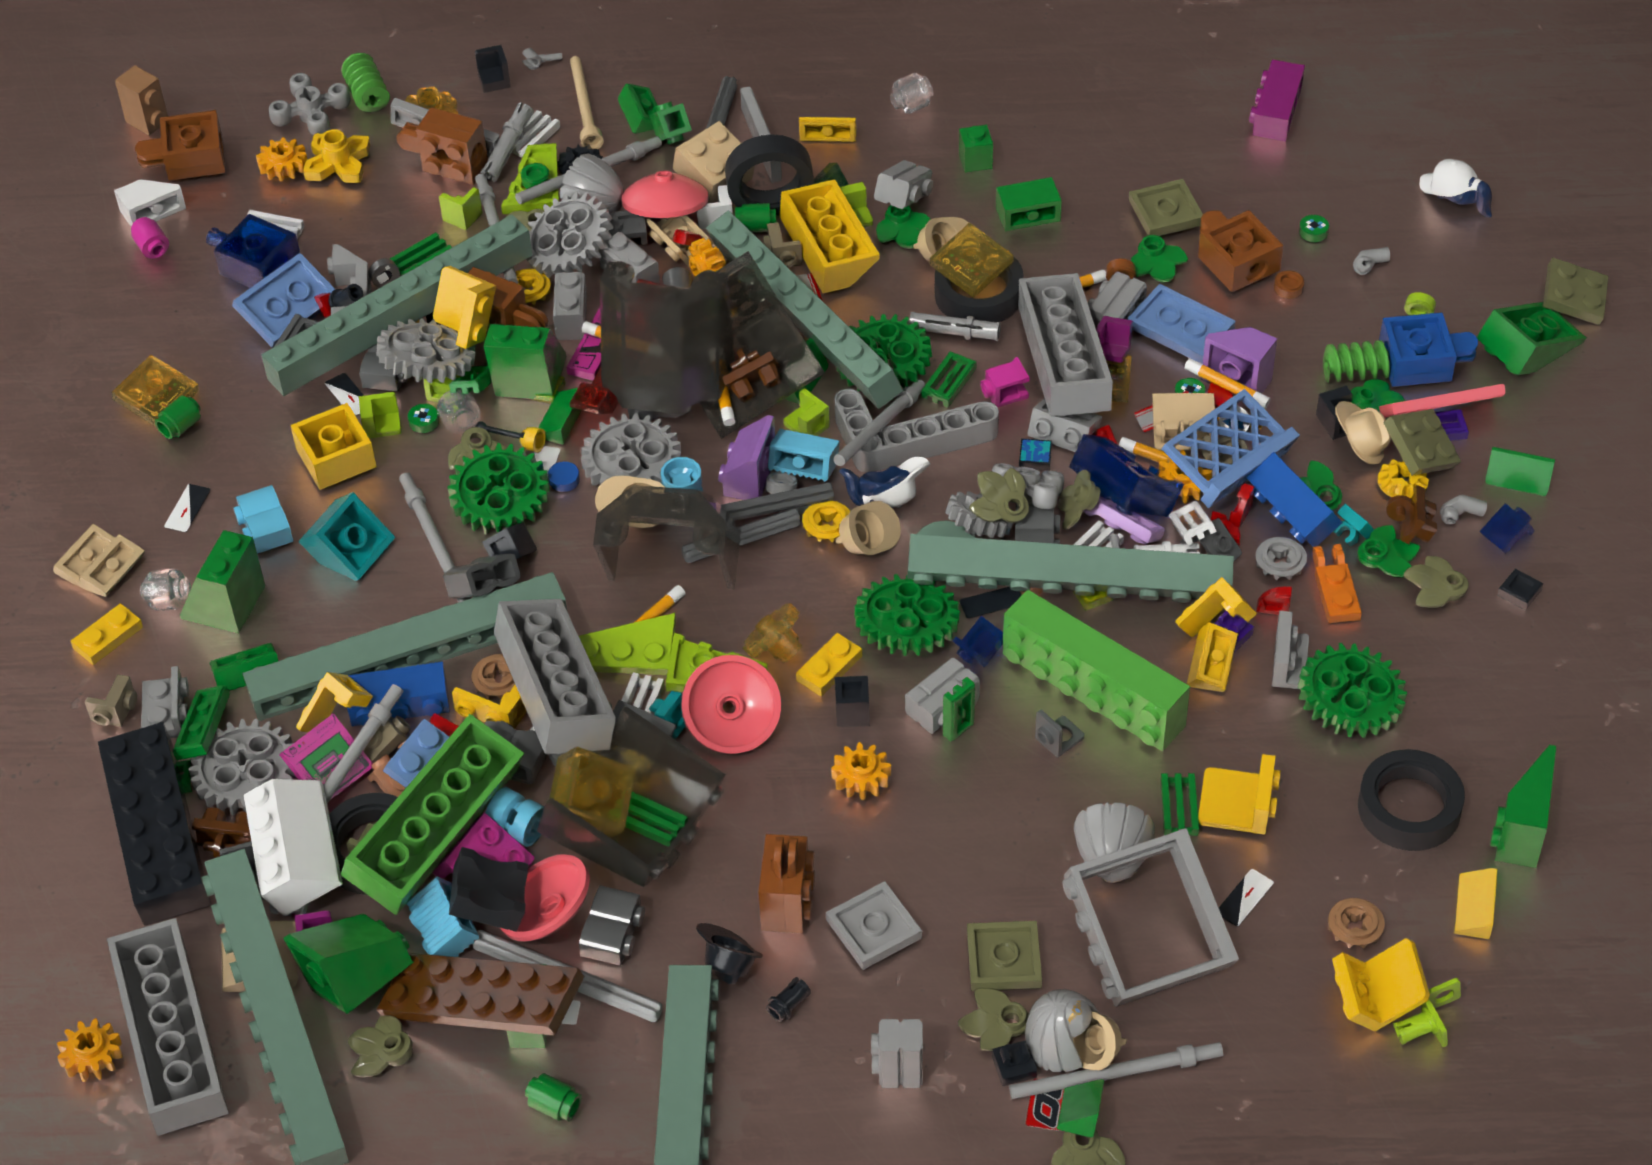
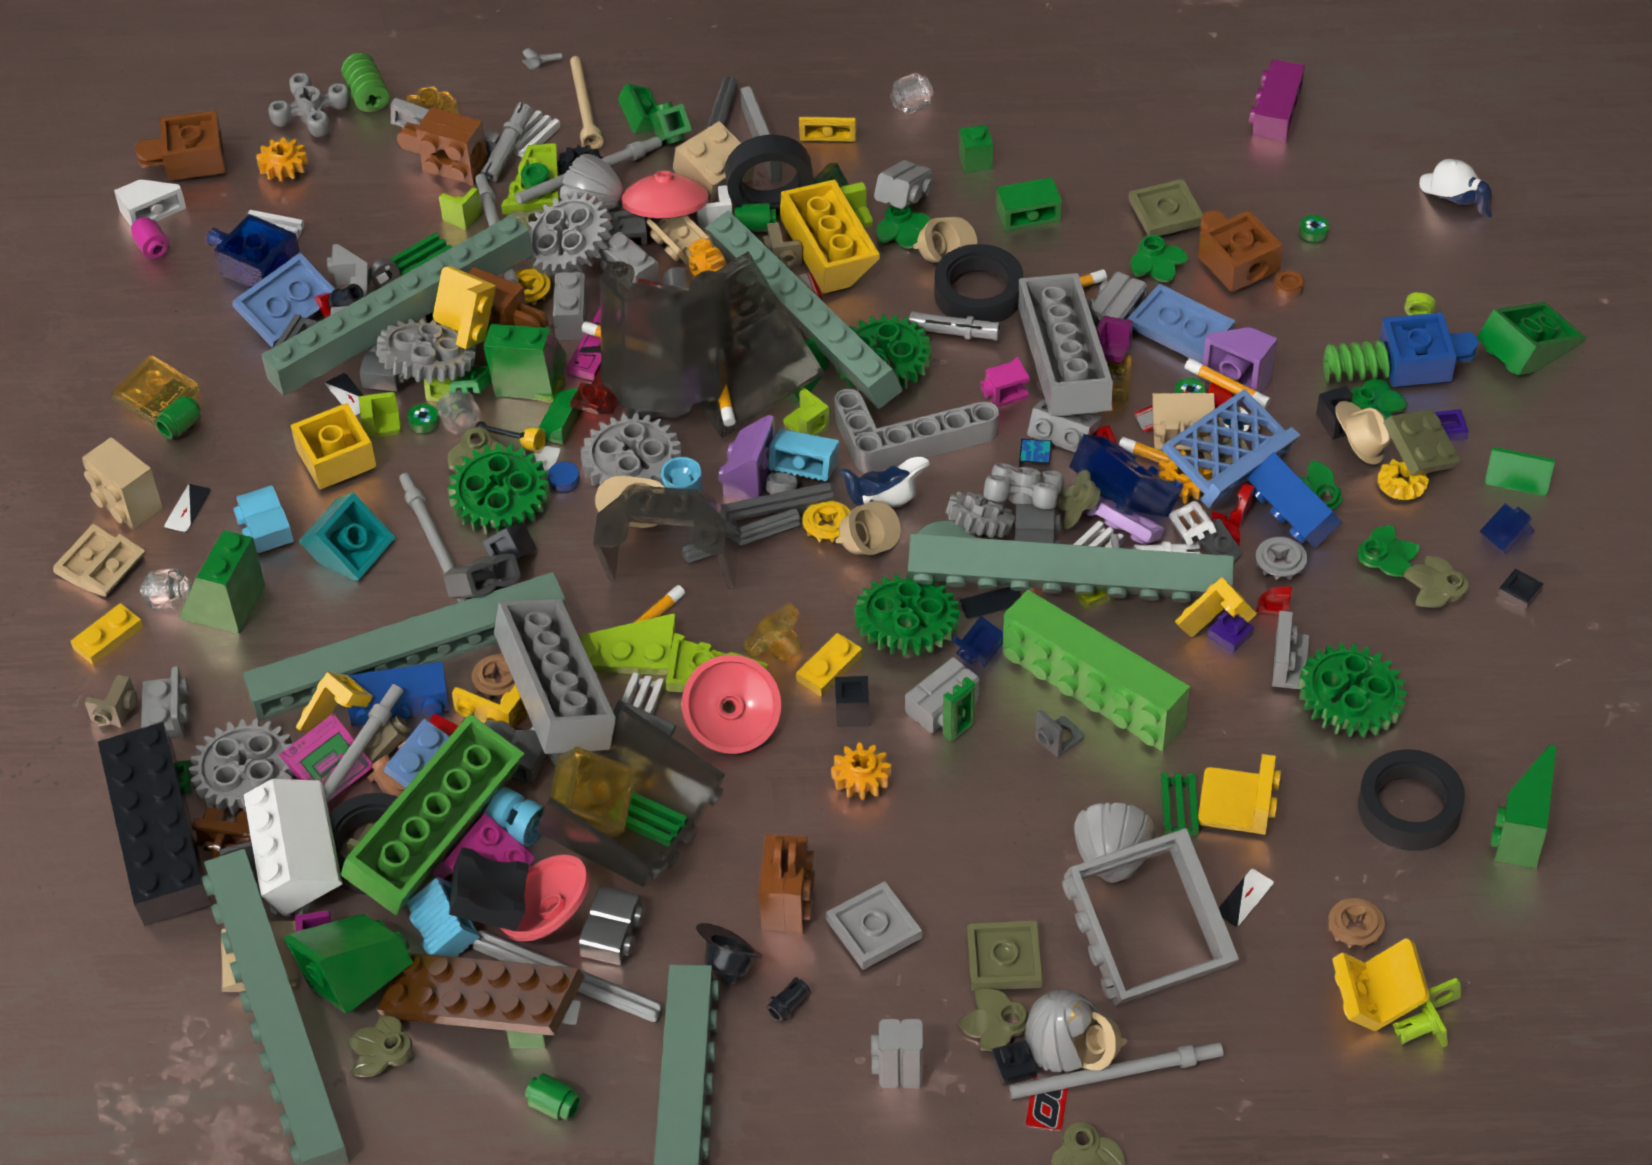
light orange gear [57,1018,123,1082] -> none
light grey brick [107,918,229,1136] -> none
medium nougat brick [115,65,168,136] -> none
green tile [172,685,231,761] -> none
green slope [209,643,279,691] -> none
yellow plant [303,129,371,183] -> none
black panel [475,45,511,93] -> none
teal tile [649,691,686,739] -> none
red tile [672,229,703,246] -> none
reddish brown hips [722,347,781,403] -> none
light grey bar [834,380,925,466] -> none
green tile [921,351,977,408] -> none
clear yellow plate [930,222,1014,298] -> none
olive plate [969,468,1029,523] -> none
green slope [1057,1079,1104,1138] -> none
dark orange tile [1106,258,1136,281] -> none
yellow slope [1187,622,1238,692] -> none
orange hinge [1312,544,1362,623] -> none
teal tile [1333,504,1375,547] -> none
light grey arm [1353,247,1390,275] -> none
coral tile [1379,384,1506,418] -> none
reddish brown hips [1386,485,1437,544] -> none
light grey arm [1440,494,1487,525] -> none
yellow slope [1454,868,1497,939] -> none
olive plate [1543,257,1608,325] -> none
none -> tan brick [82,437,163,530]

